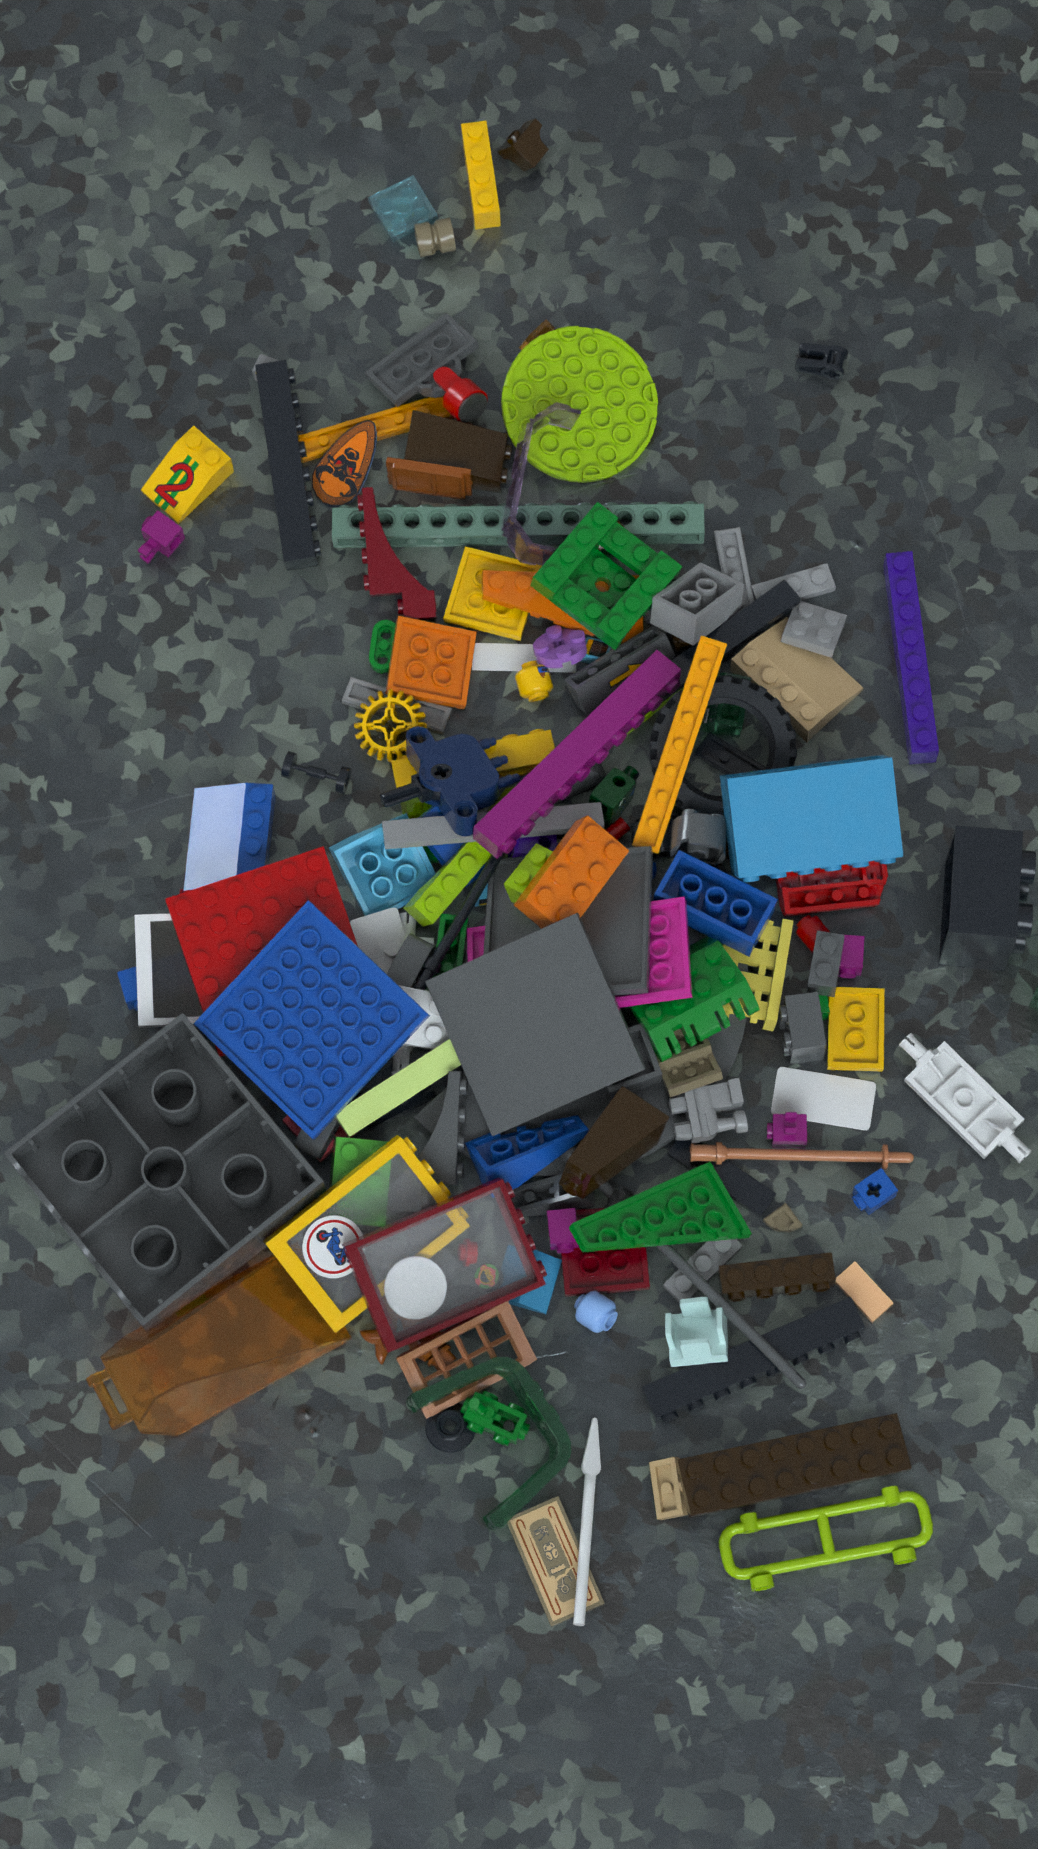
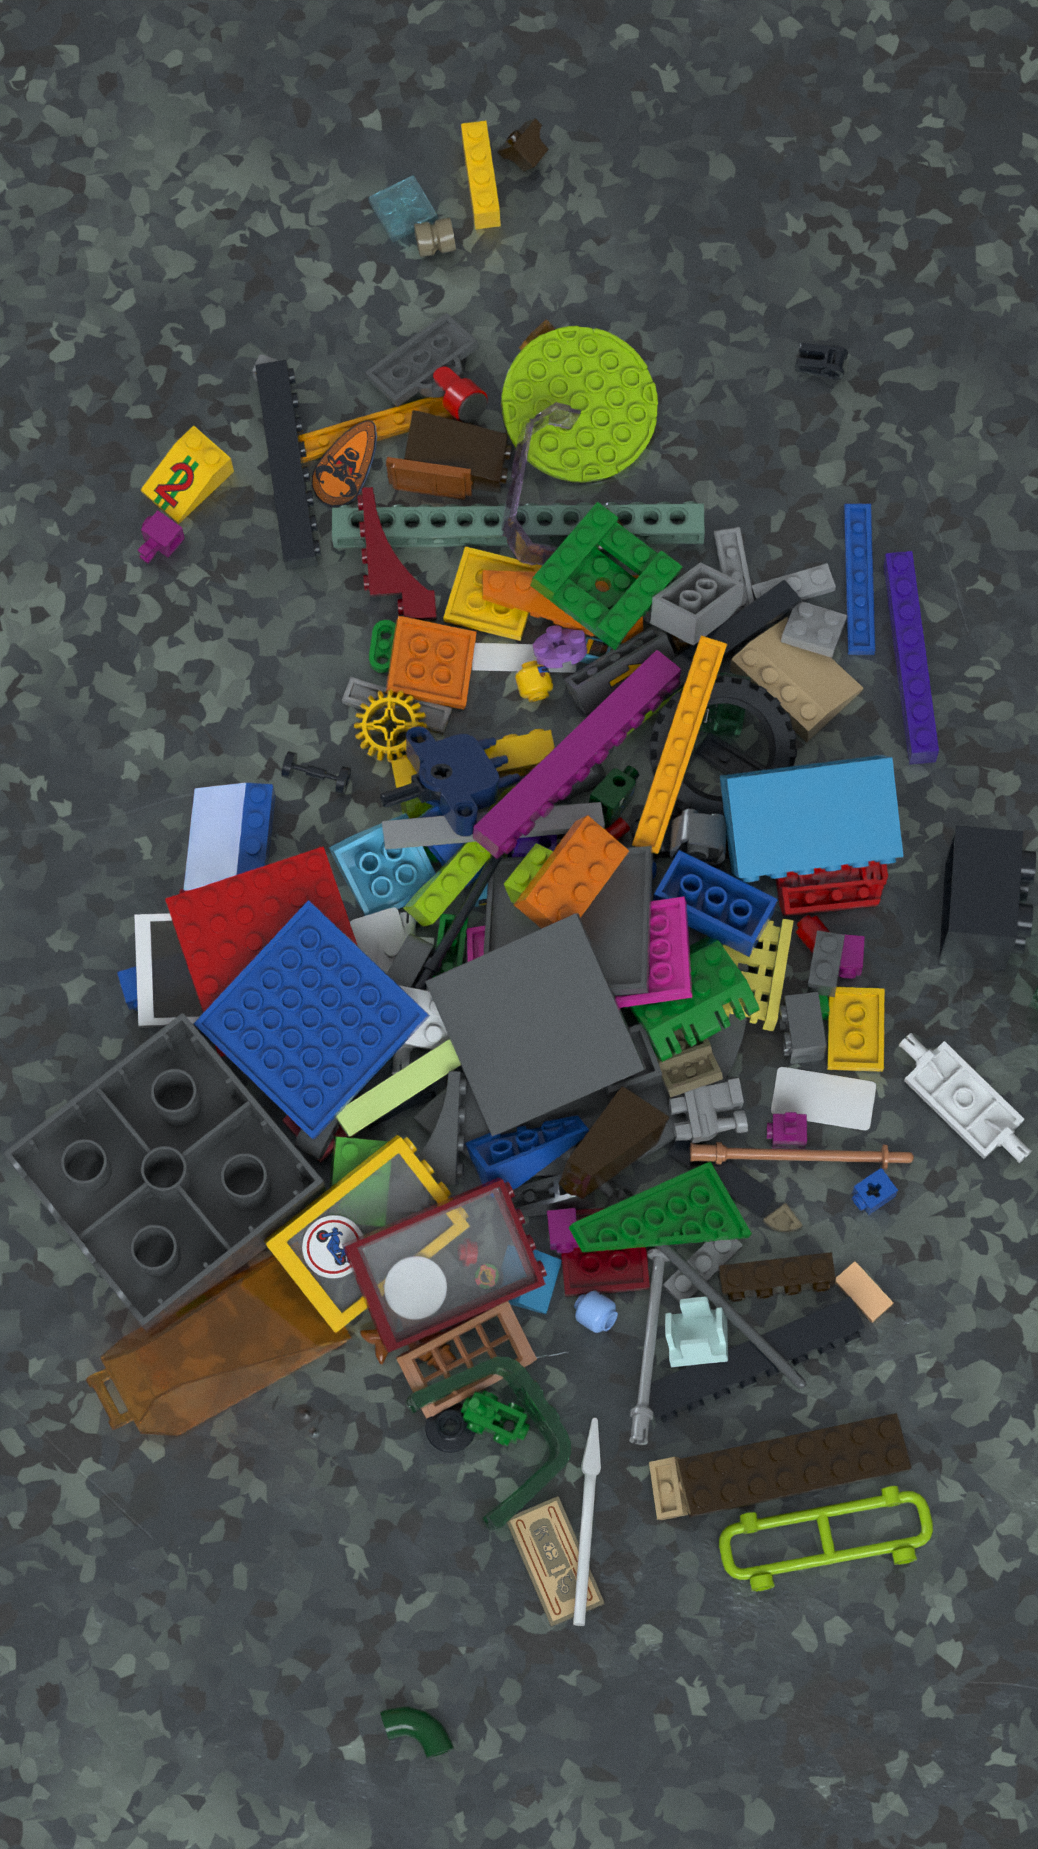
none -> dark green cylinder [380,1706,454,1759]
none -> light grey bar [629,1246,670,1445]
none -> blue tile [844,504,875,655]

